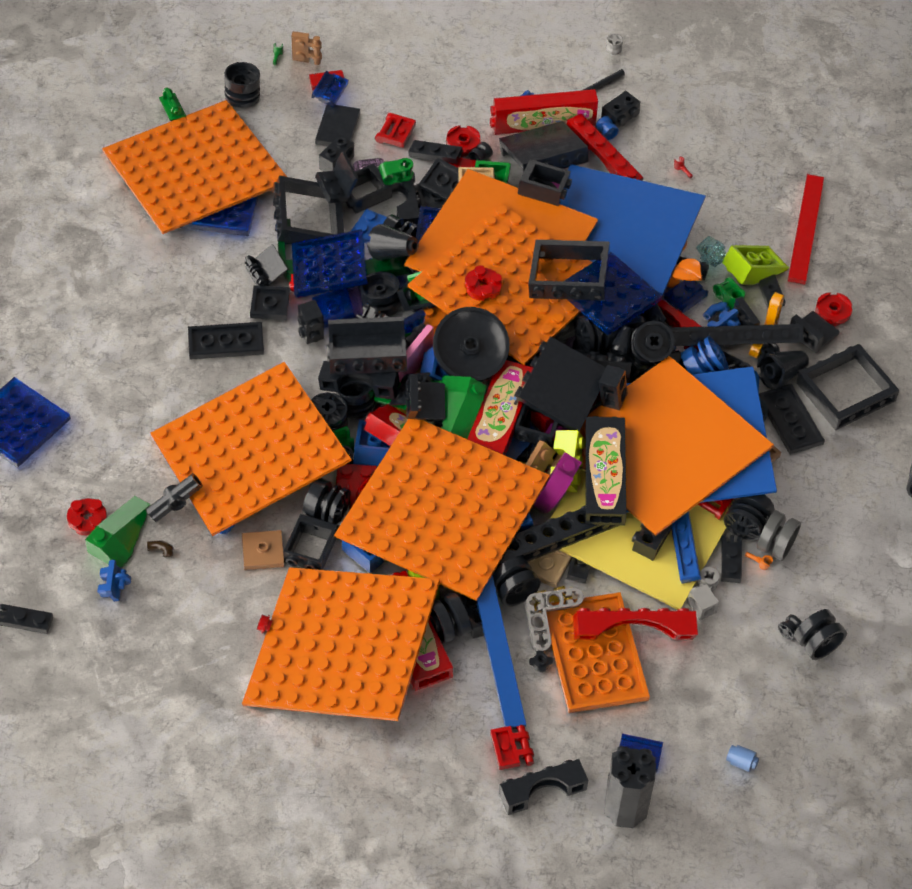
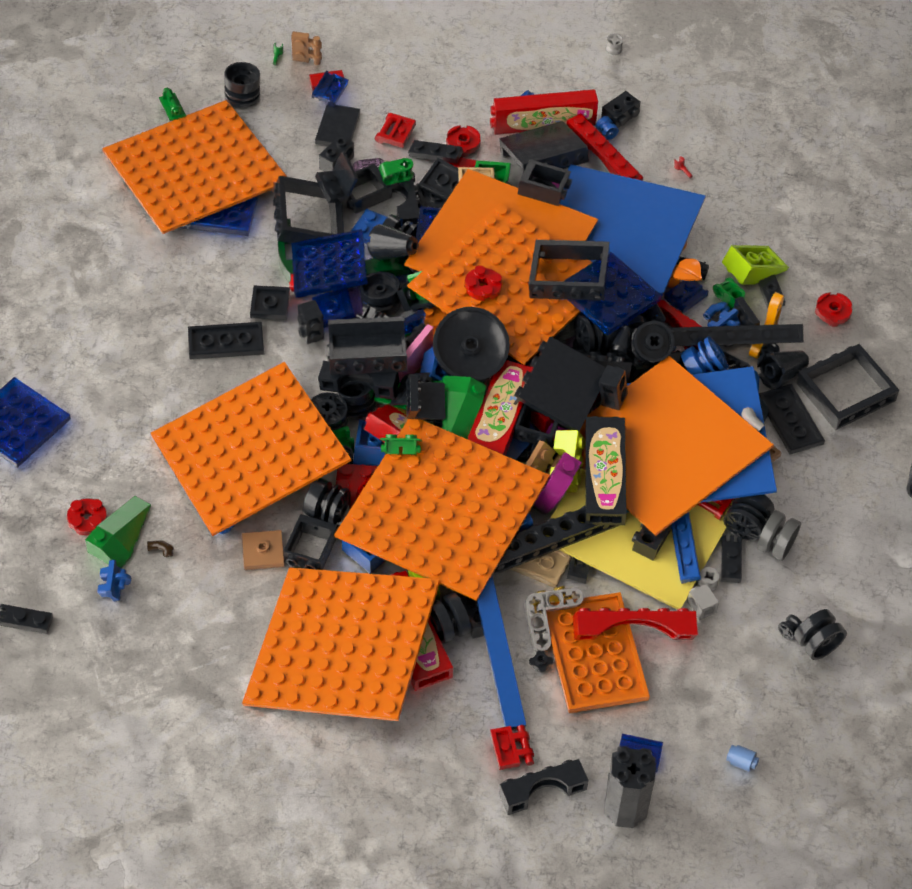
black piece [146,473,203,522] -> none
hinge [245,244,288,286] -> none
red plate [256,614,273,634] -> none
black wheel [469,142,493,161] -> none
black wheel [492,556,541,607] -> none
black bar [583,69,625,90] -> none
clear light blue brick [696,236,726,267] -> none
orange hand [745,552,773,570] -> none
red tile [788,174,824,285] -> none
black bracket [790,311,840,353] -> none
none -> green hinge [380,434,422,455]
none -> light grey arm [741,407,765,432]

